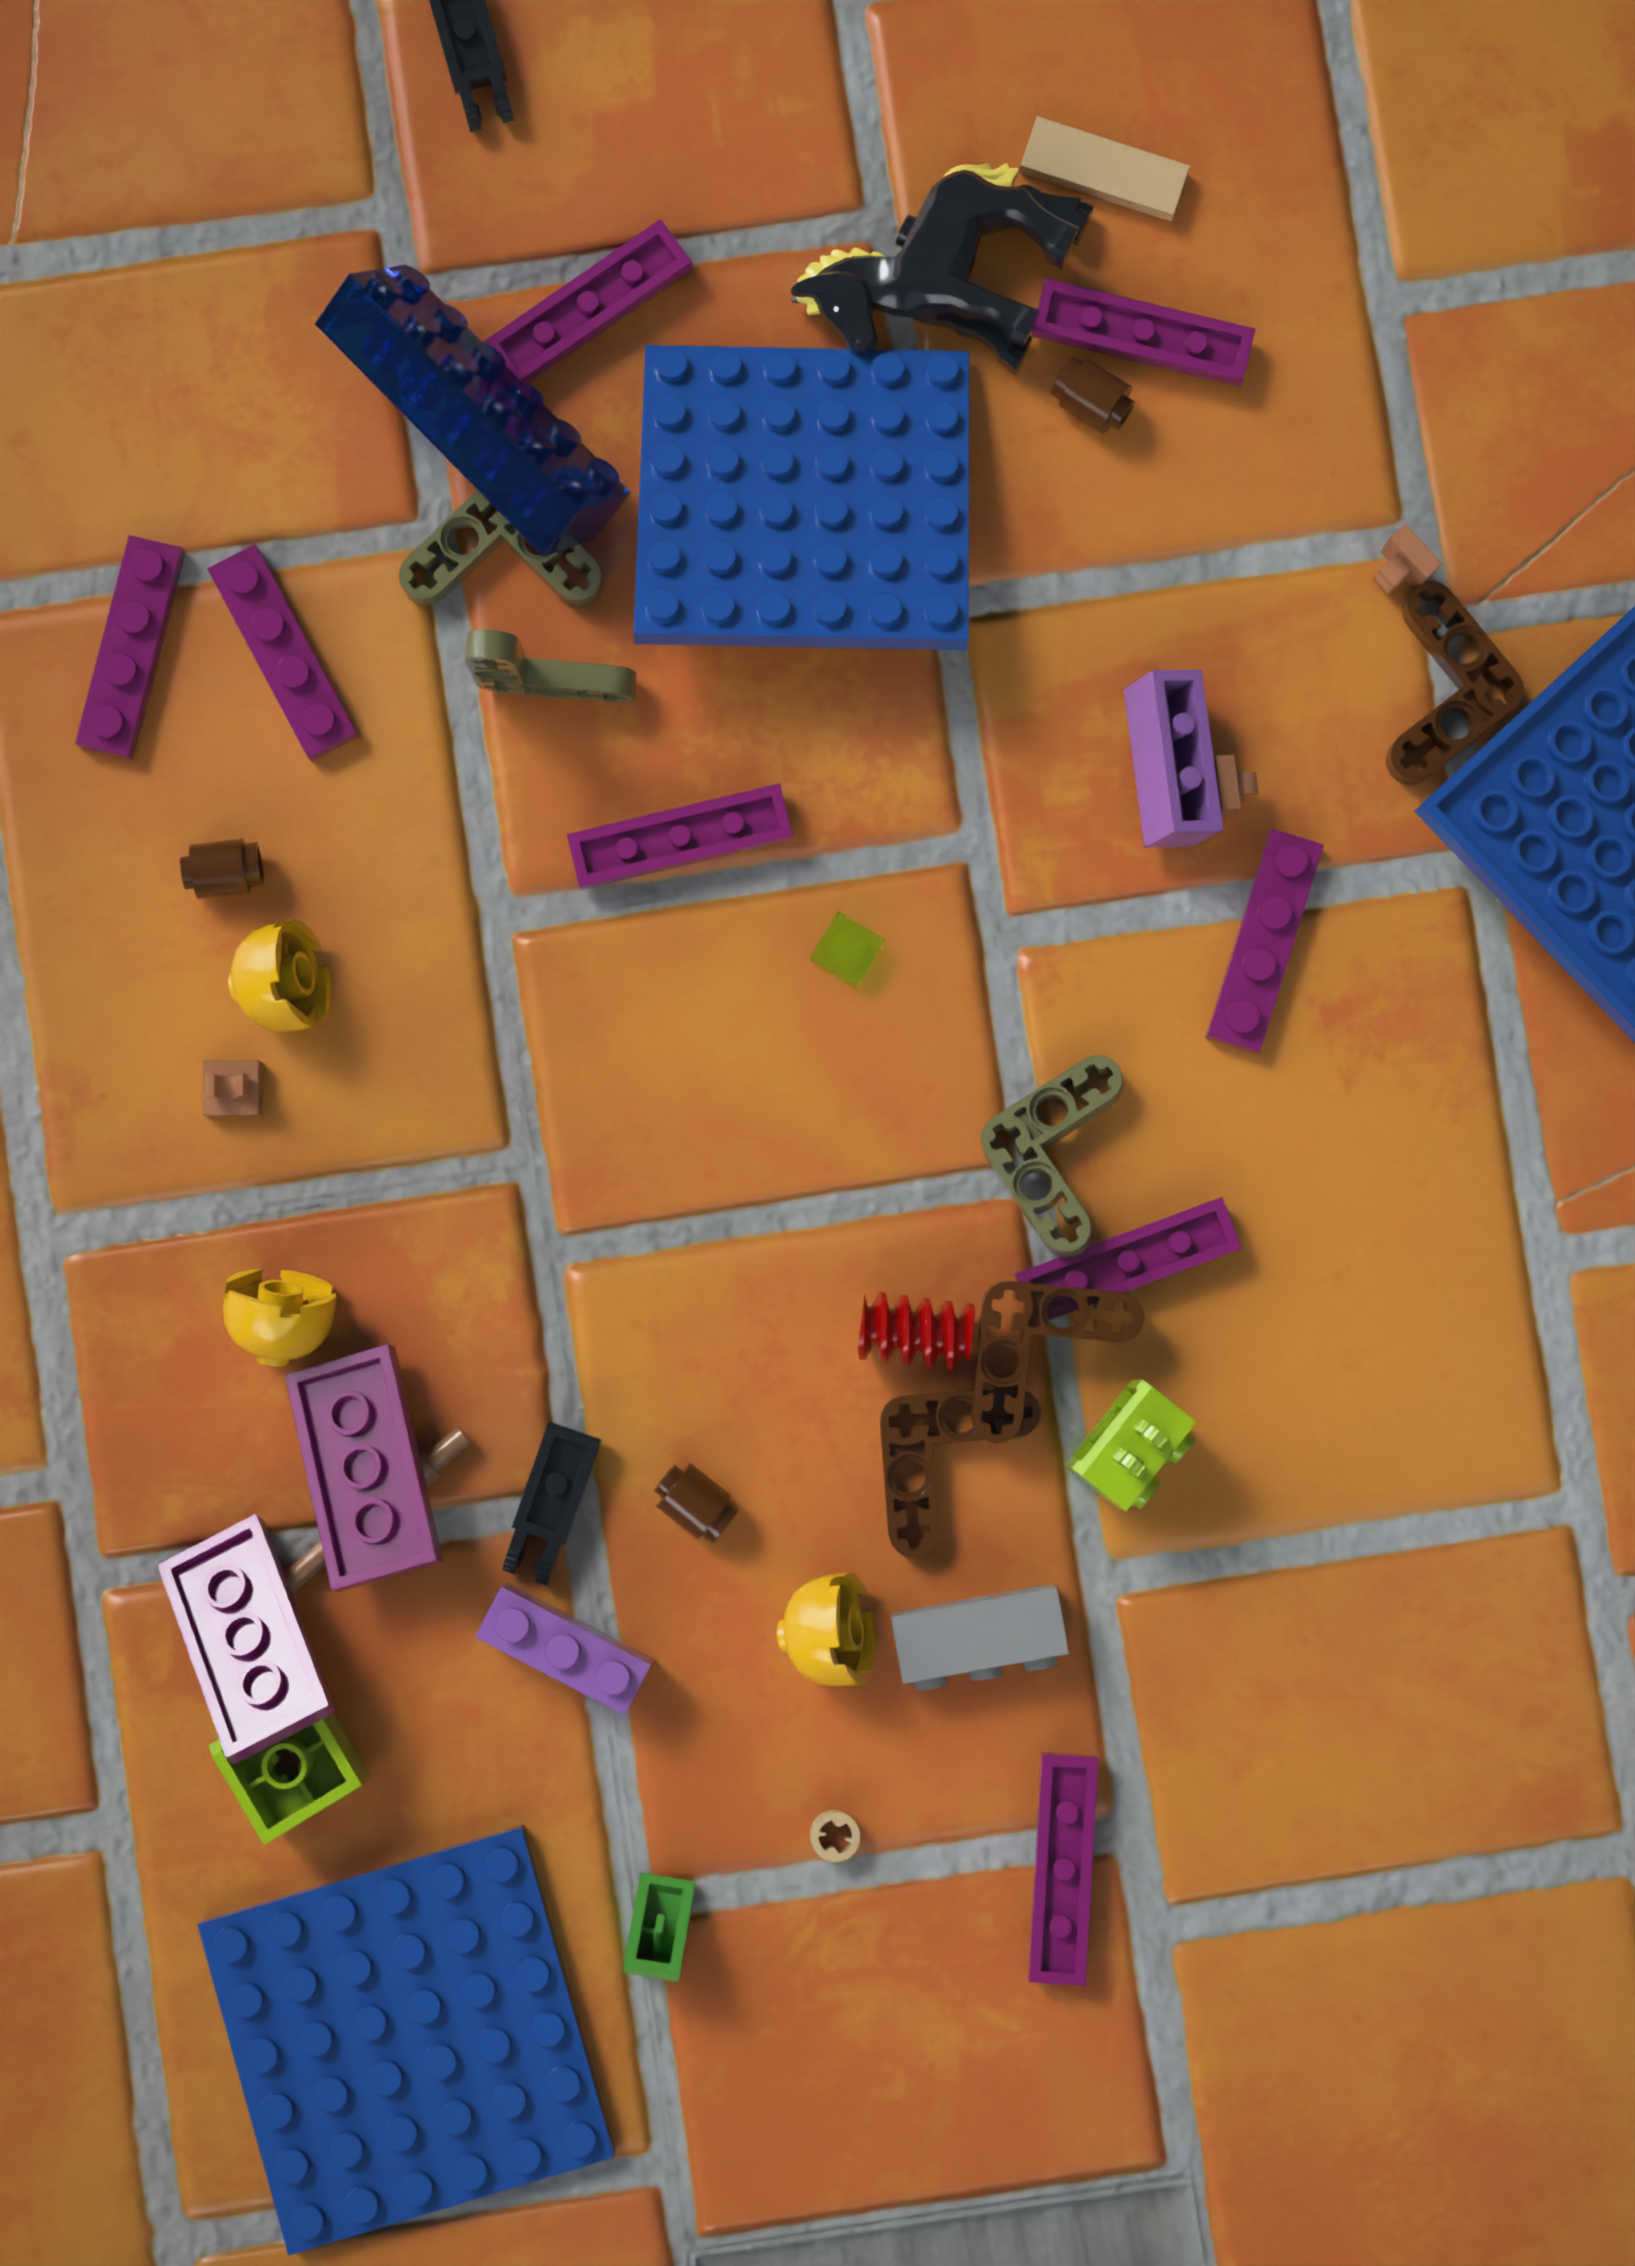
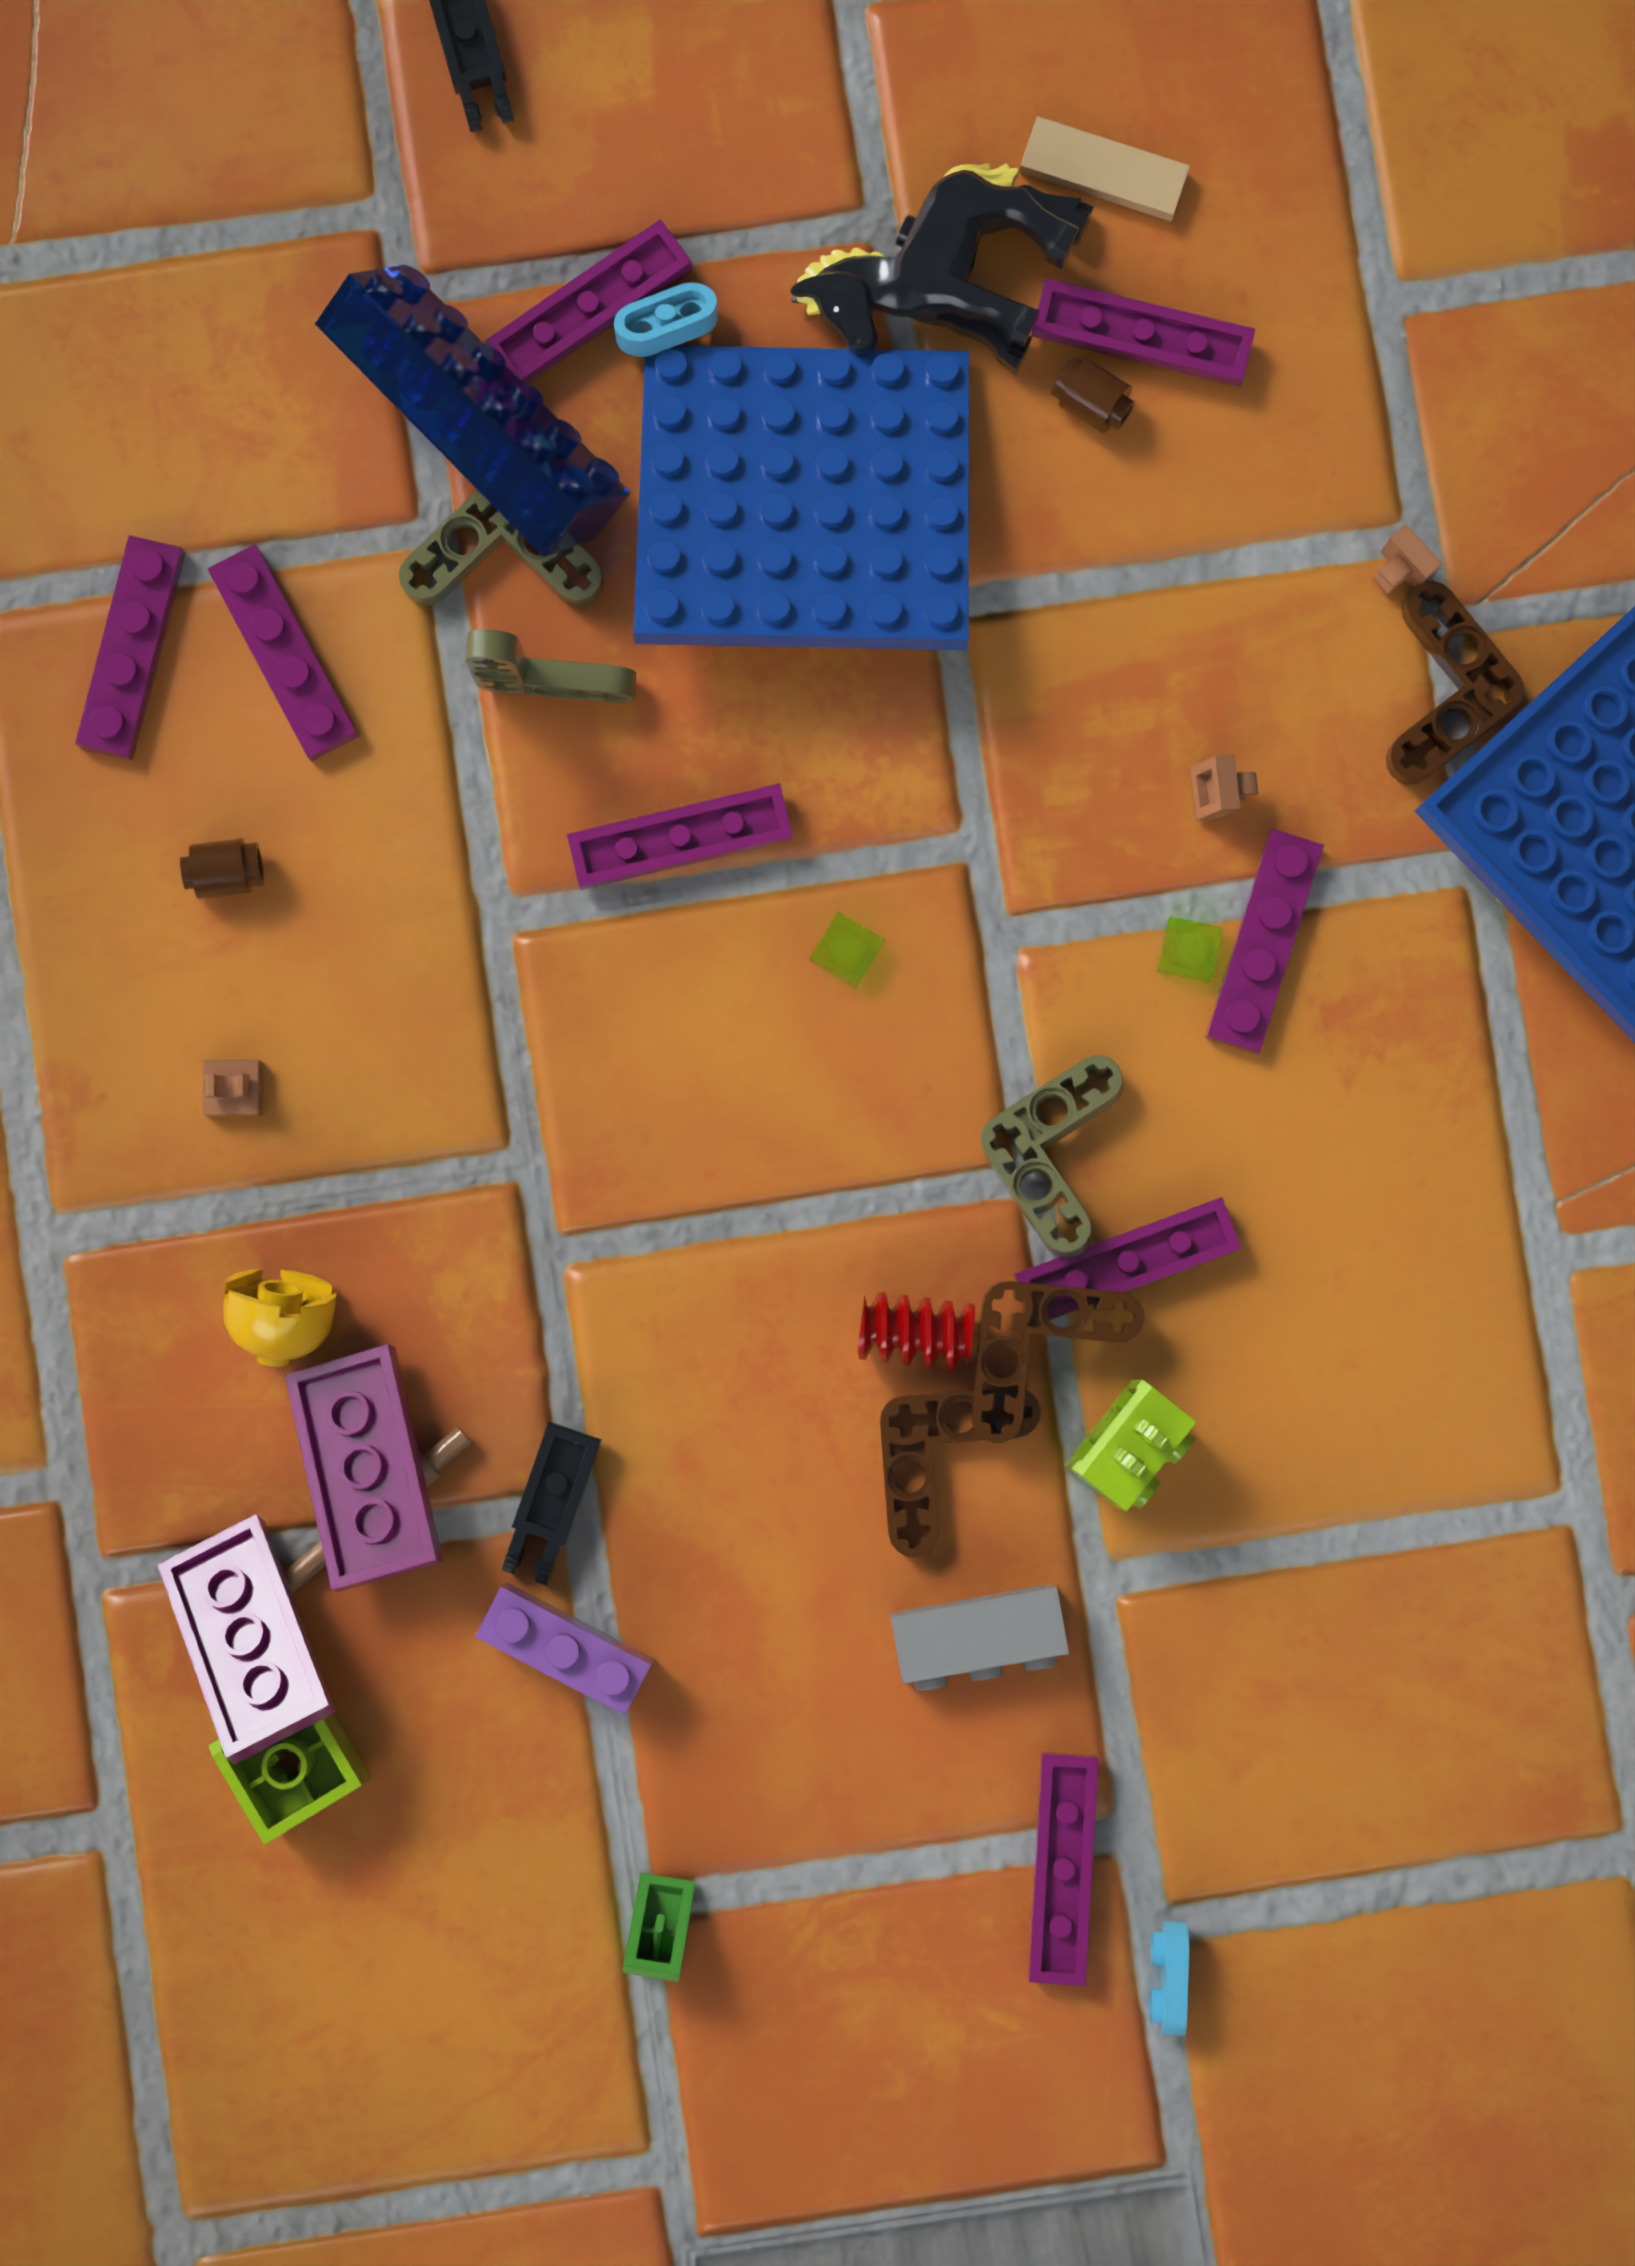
blue plate [197,1825,616,2256] -> none
yellow cylinder [228,919,332,1032] -> none
reddish brown brick [654,1463,739,1543] -> none
yellow cylinder [777,1572,876,1687] -> none
tan bush [810,1810,860,1862] -> none
medium lavender brick [1124,670,1223,848] -> none
none -> medium azure plate [614,283,718,357]
none -> medium azure plate [1149,1920,1189,2036]
none -> clear neon green plate [1156,916,1223,983]

